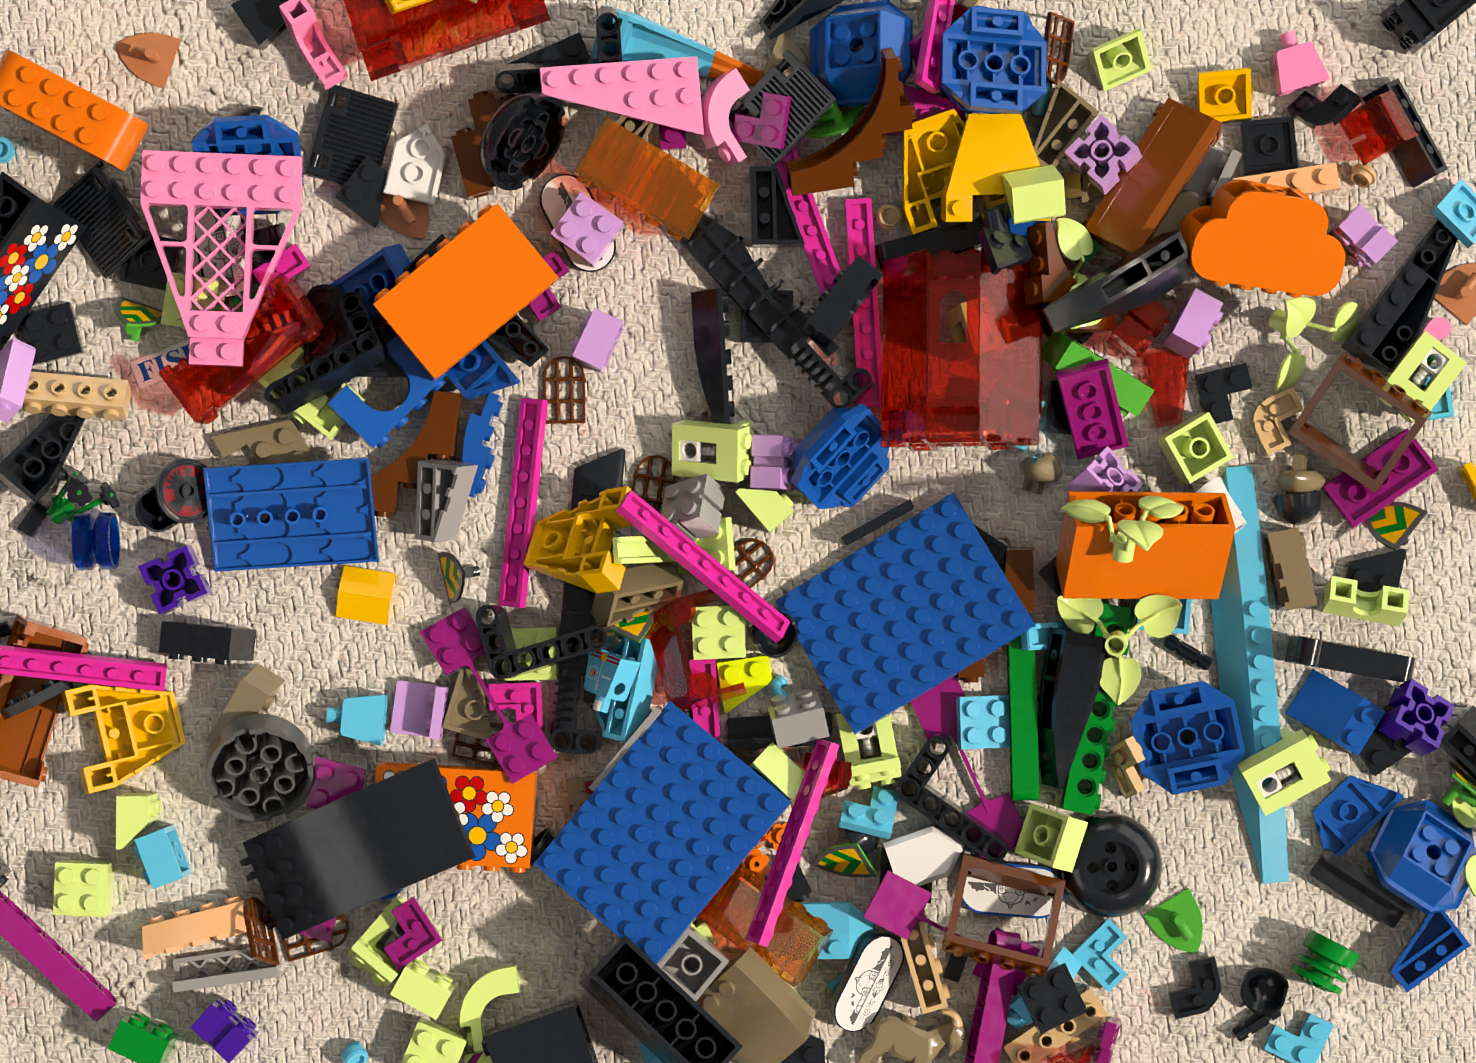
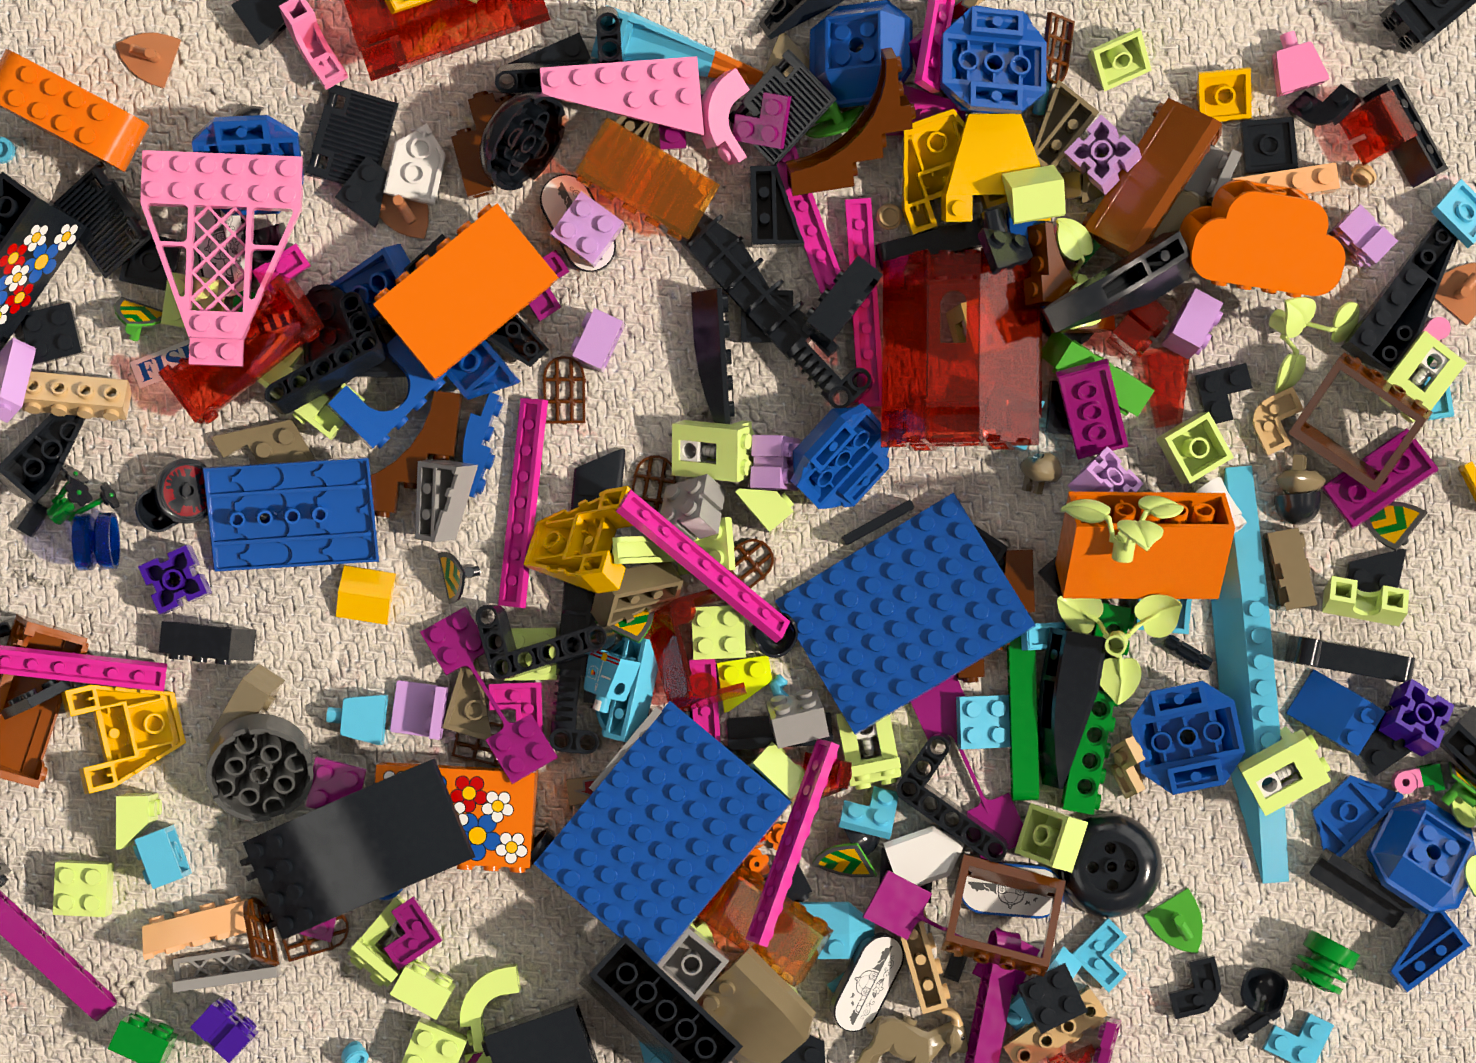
none -> leg [1391,762,1446,794]

